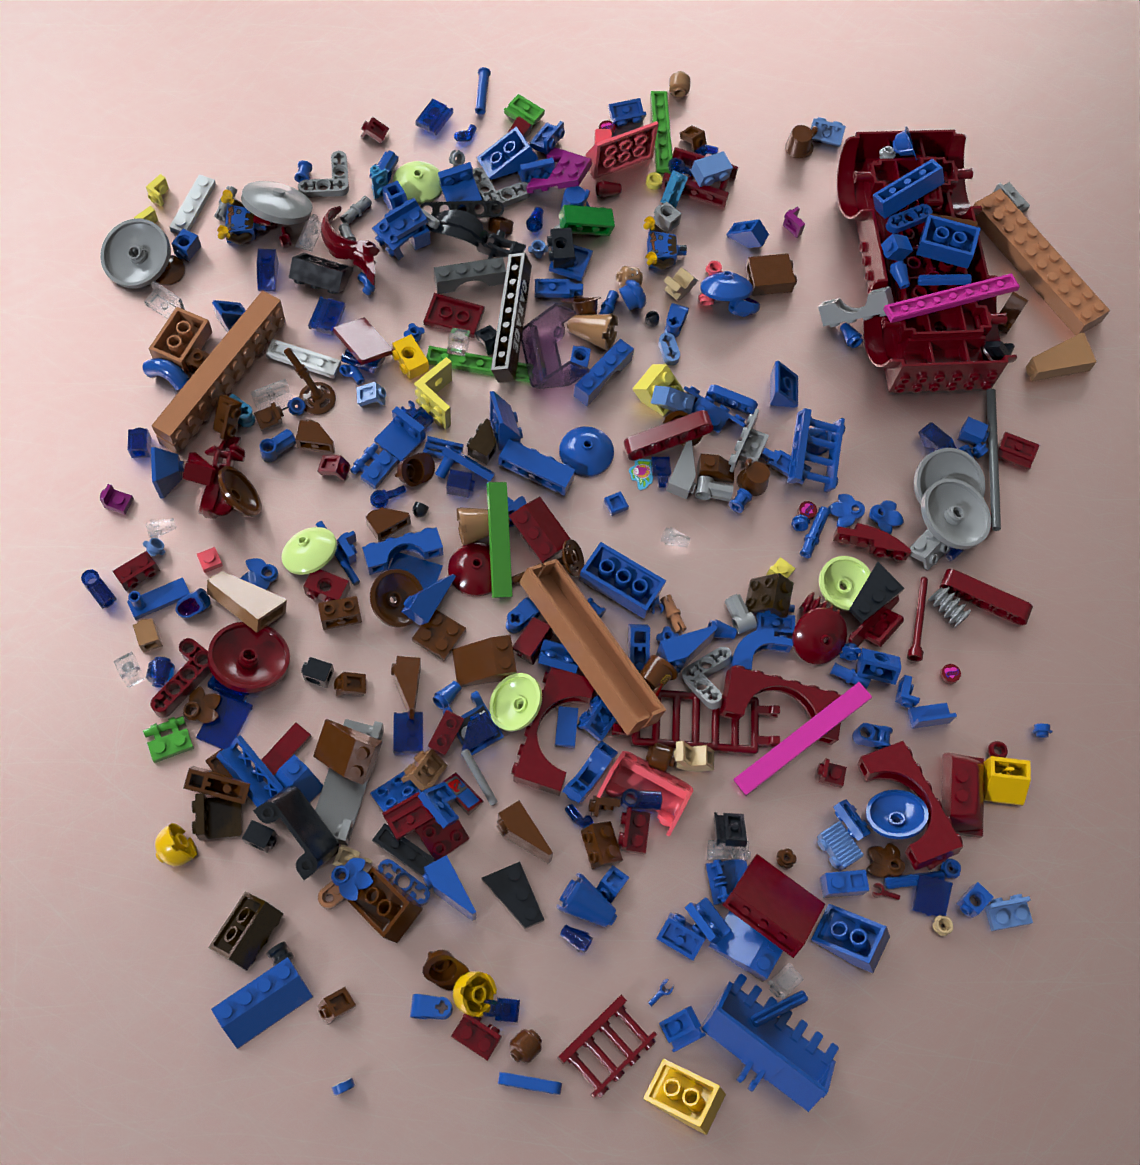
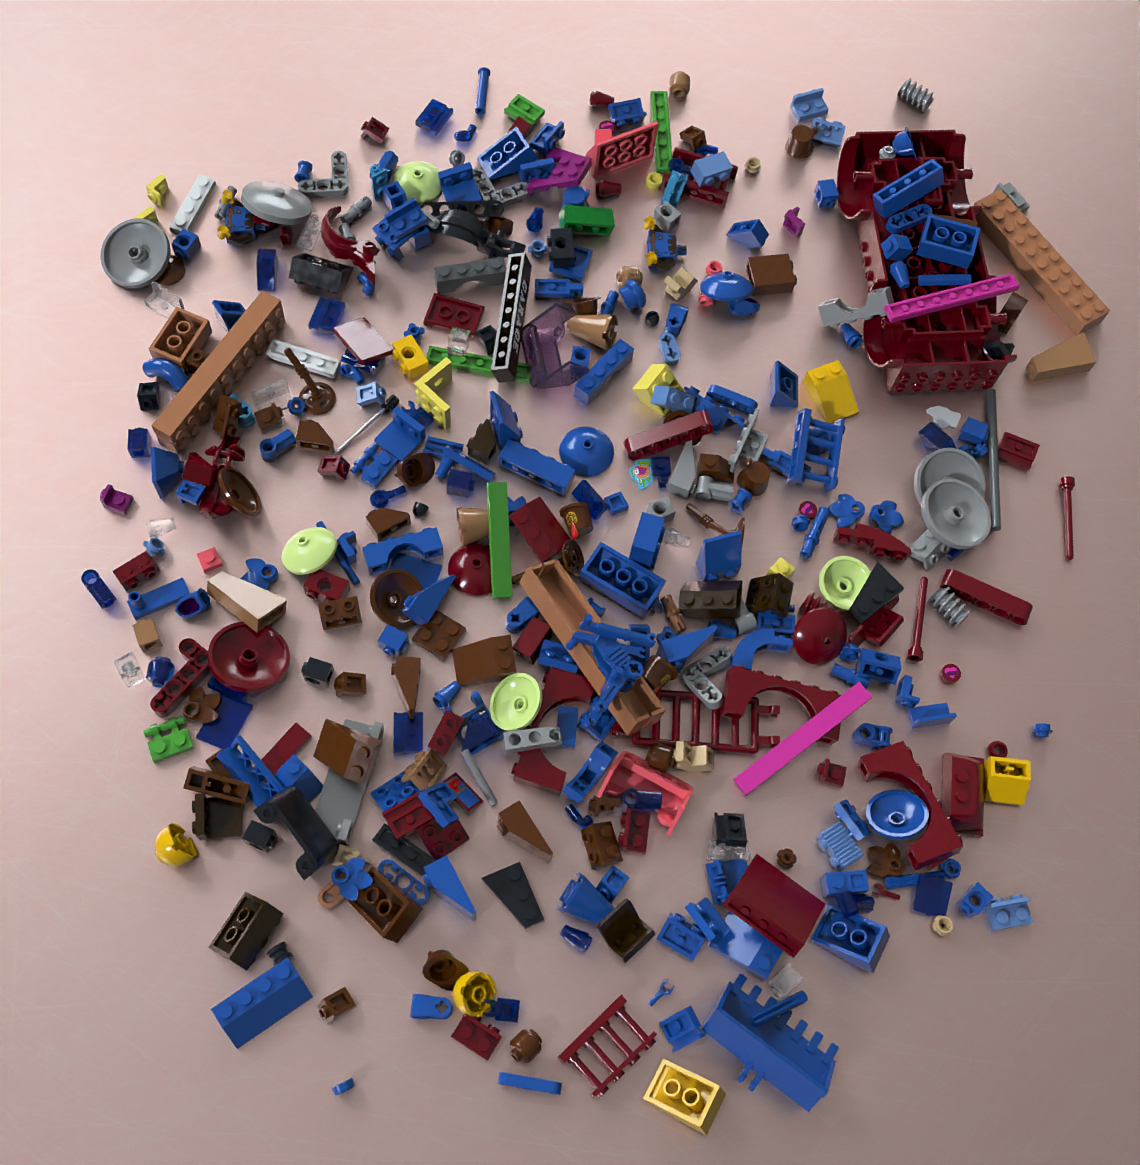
none -> black bracket [137,382,160,411]
none -> blue bracket [176,479,207,506]
none -> piece [332,394,400,455]
none -> blue brick [378,624,410,656]
none -> light grey leg [503,727,562,755]
none -> reddish brown hat [559,502,593,540]
none -> blue piece [566,614,656,728]
none -> clear blue plate [571,480,609,520]
none -> dark red cone [589,90,614,107]
none -> dark brown bracket [597,898,656,963]
none -> blue brick [629,512,666,570]
none -> light grey brick [645,496,676,524]
none -> dark brown slope [678,580,743,618]
none -> reddish brown dish [686,503,745,544]
none -> blue slope [696,530,742,581]
none -> tan plate [744,157,761,173]
none -> medium blue bracket [790,88,829,121]
none -> yellow slope [803,360,859,424]
none -> blue brick [814,179,839,208]
none -> clear blue piece [835,891,875,918]
none -> light grey piece [897,78,934,112]
none -> white sticker [926,406,961,428]
none -> dark red piece [1059,476,1075,560]

